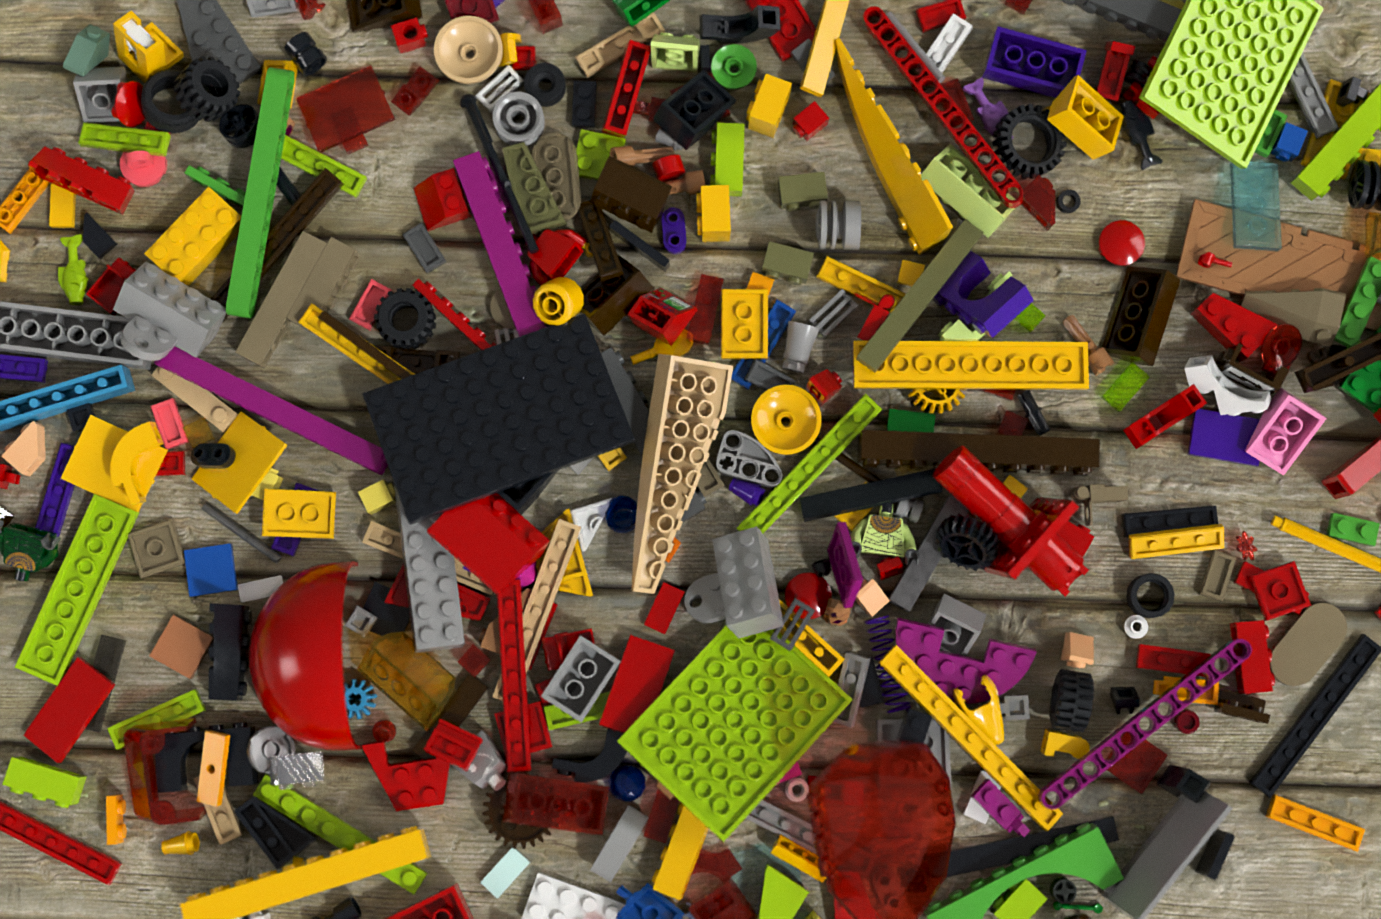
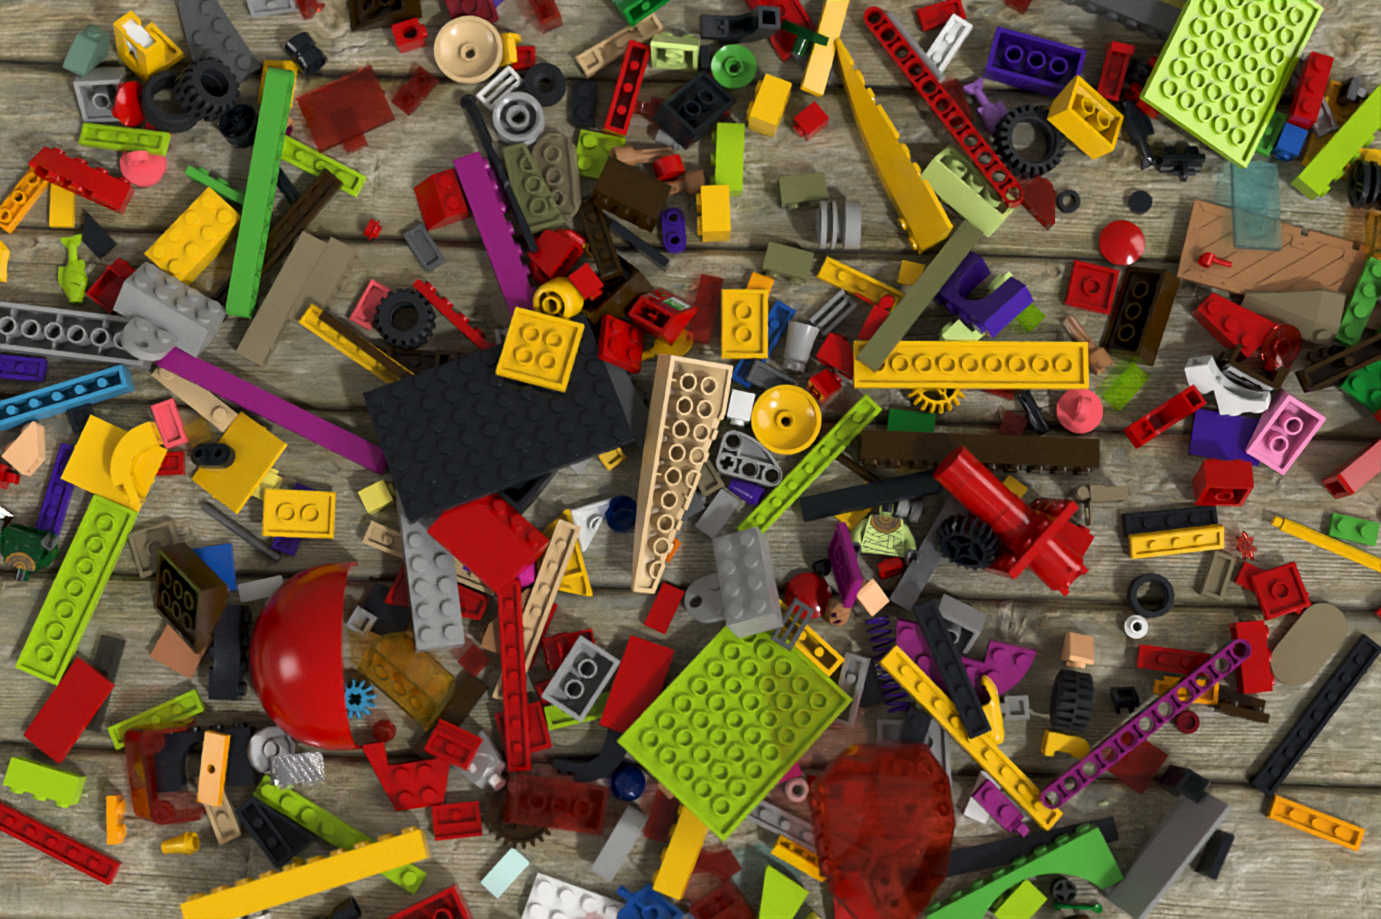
none -> dark brown slope [154,542,229,654]
none -> red plate [363,219,382,240]
none -> red plate [432,800,483,841]
none -> yellow plate [496,307,585,392]
none -> red slope [568,263,604,301]
none -> red plate [597,314,645,374]
none -> light grey tile [694,488,740,539]
none -> white brick [726,389,755,427]
none -> dark green tile [780,19,829,56]
none -> red slope [815,332,853,382]
none -> black tile [911,597,992,740]
none -> coral tile [1055,389,1103,434]
none -> red tile [1063,260,1120,316]
none -> black tile [1128,190,1153,215]
none -> black hips [1158,146,1206,182]
none -> red brick [1192,458,1254,507]
none -> red brick [1286,51,1334,130]

